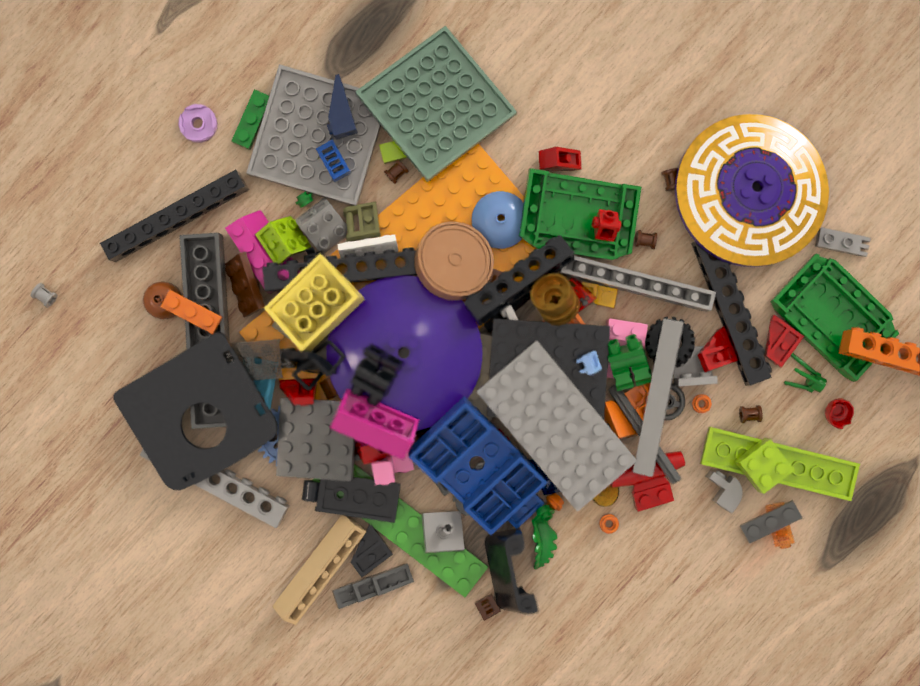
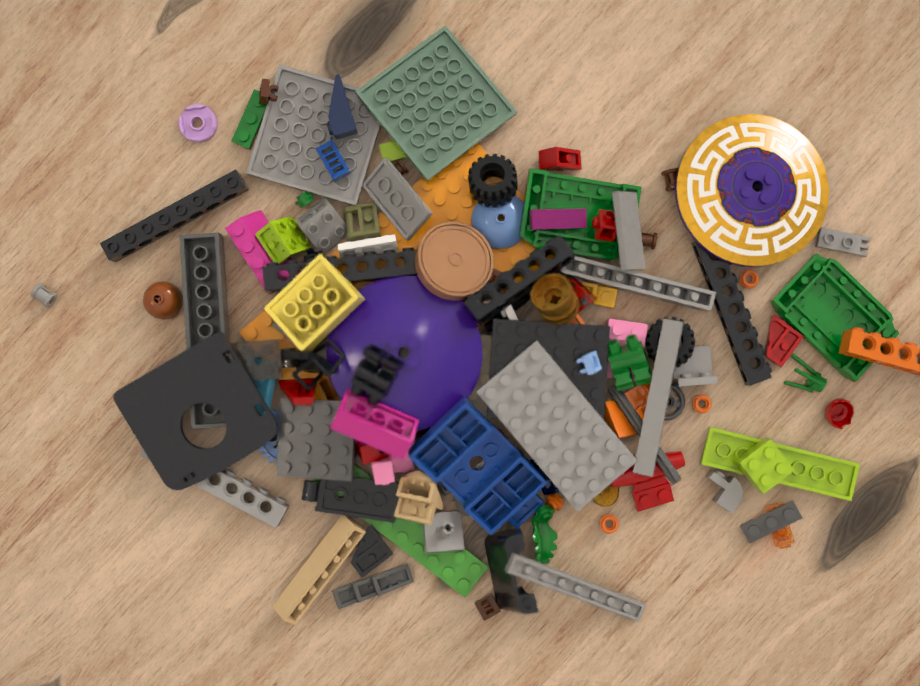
orange plate [160,290,223,334] -> none
reddish brown plate [225,252,265,317] -> none
red wing [697,327,738,372] -> none
reddish brown bush [739,405,763,423] -> none
none -> reddish brown tile [259,78,279,105]
none -> light grey tile [362,158,433,241]
none -> tan piece [394,470,443,525]
none -> black tyre [468,154,518,208]
none -> light grey tile [504,552,646,622]
none -> magenta tile [530,209,587,230]
none -> light grey tile [612,191,645,271]
none -> orange plate [739,269,759,289]

